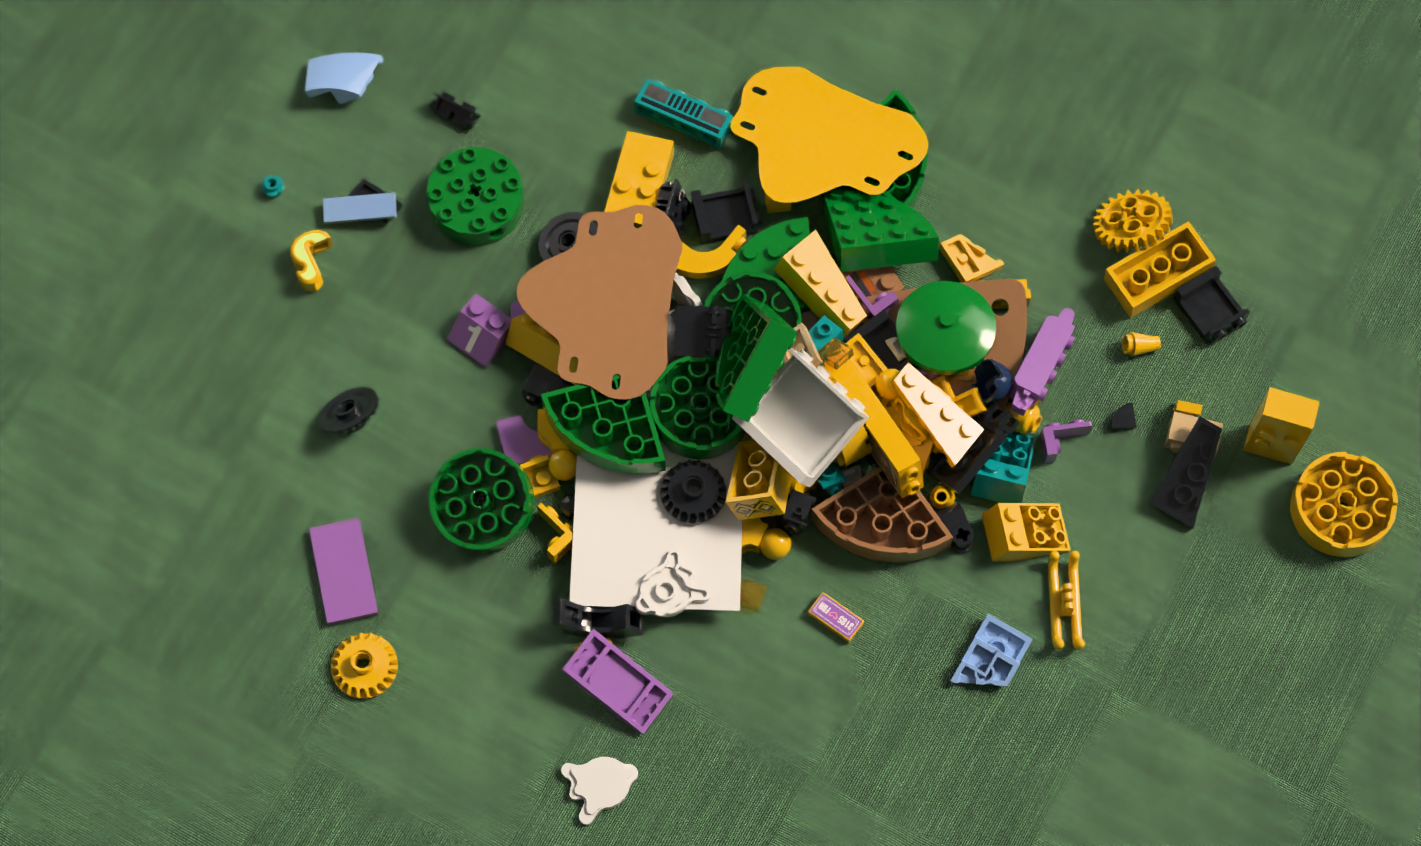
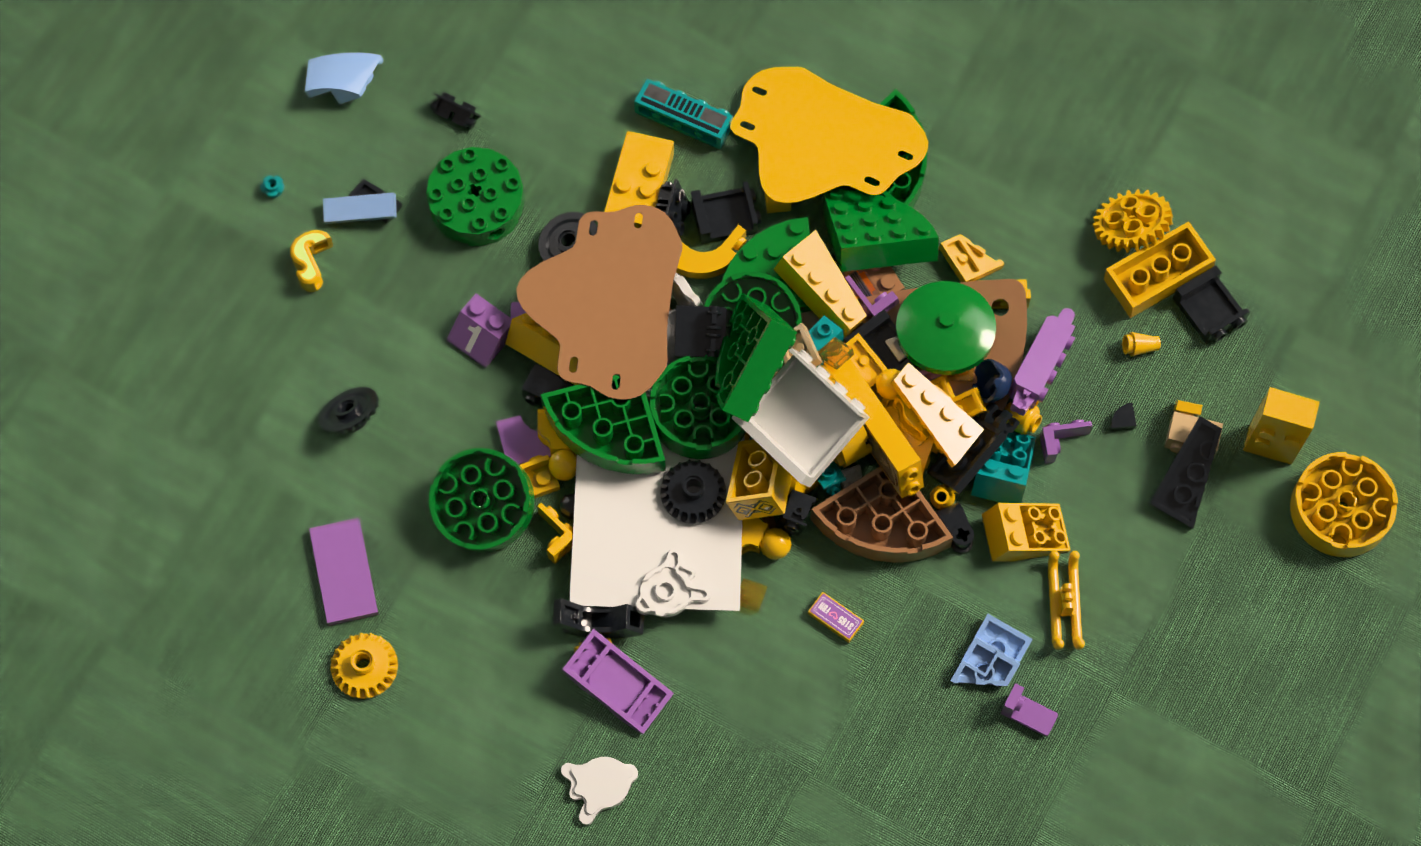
none -> medium lavender bracket [1001,683,1058,737]

